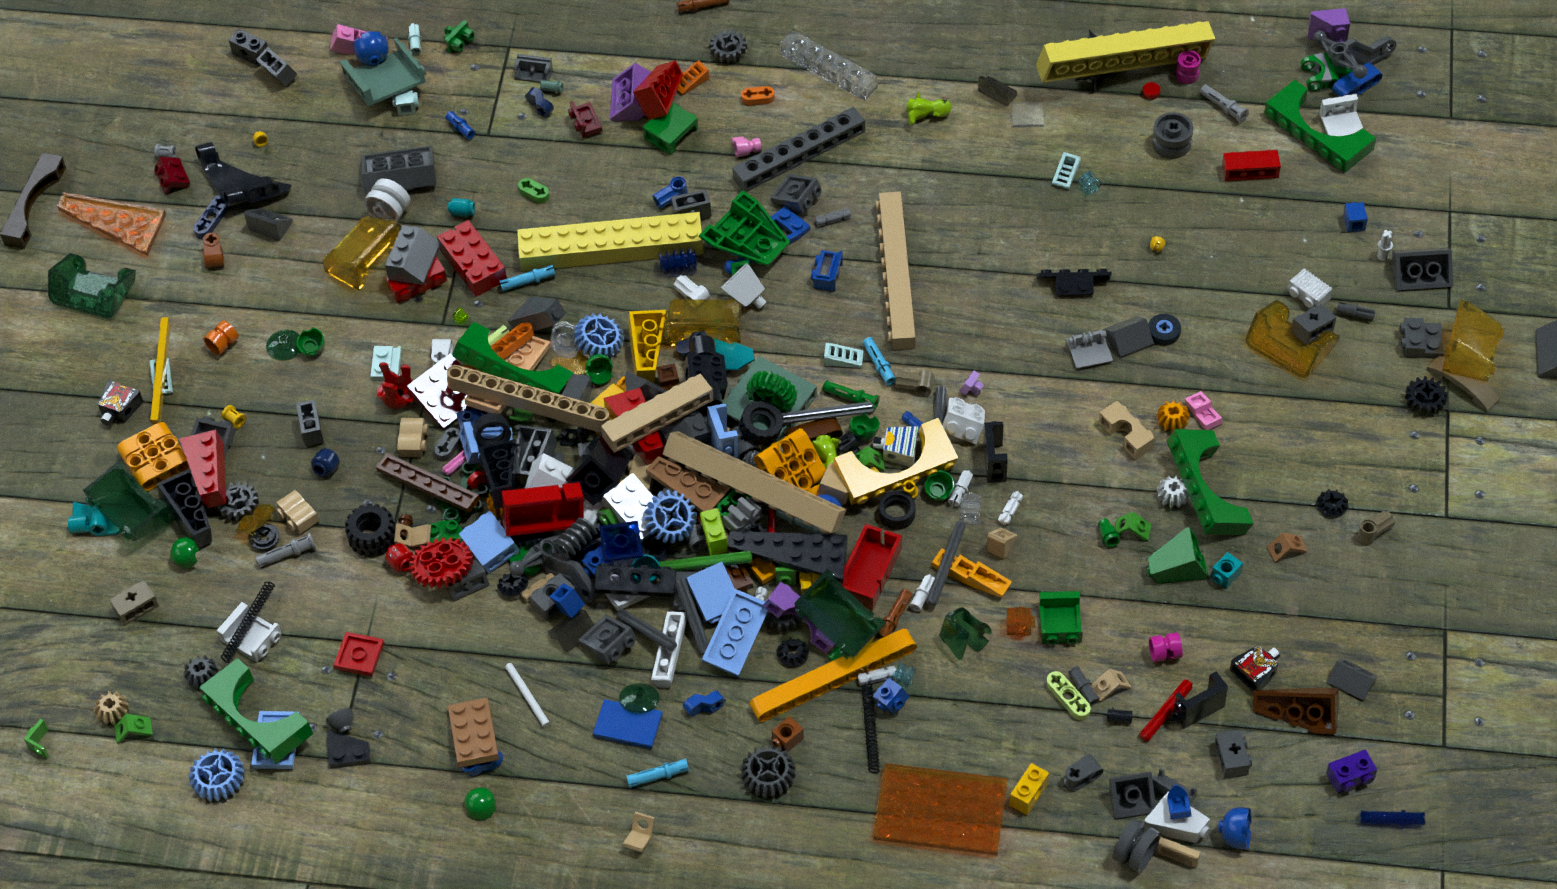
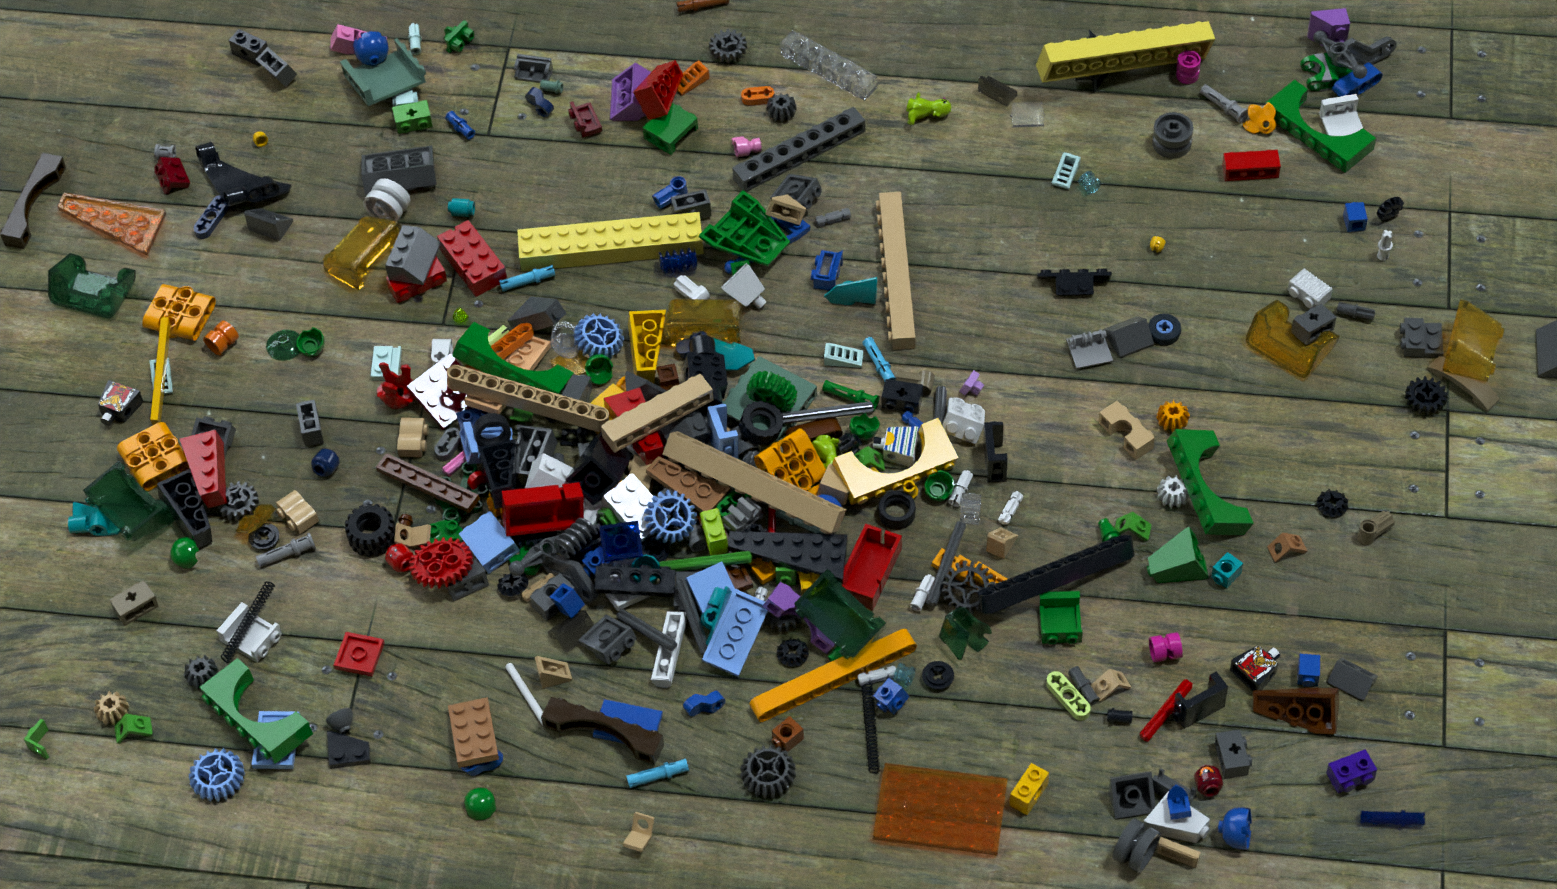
dark orange piece [203,233,224,268] -> none
yellow bush [221,405,246,429] -> none
bright green beam [518,178,549,204] -> none
clear green dish [619,683,660,713] -> none
dark orange pin [876,589,913,640] -> none
clear orange brick [1006,606,1035,637] -> none
dark grey piece [1064,754,1104,791] -> none
red tile [1142,82,1160,100] -> none
bright pink slope [1185,391,1222,430] -> none
dark grey slope [1392,247,1453,290] -> none
none -> light orange connector [142,284,216,341]
none -> bright green brick [392,100,433,134]
none -> tan slope [535,656,572,689]
none -> dark brown arch [541,697,664,765]
none -> teal panel [700,586,732,645]
none -> tan slope [765,195,806,225]
none -> dark grey gear [766,93,797,122]
none -> teal panel [824,277,878,305]
none -> black brick [881,379,923,414]
none -> black gear [922,661,954,691]
none -> dark grey gear [942,561,995,614]
none -> black beam [978,535,1135,614]
none -> dark red head [1194,765,1223,797]
none -> light orange plate [1243,102,1276,134]
none -> blue brick [1297,653,1320,687]
none -> black gear [1377,197,1404,221]

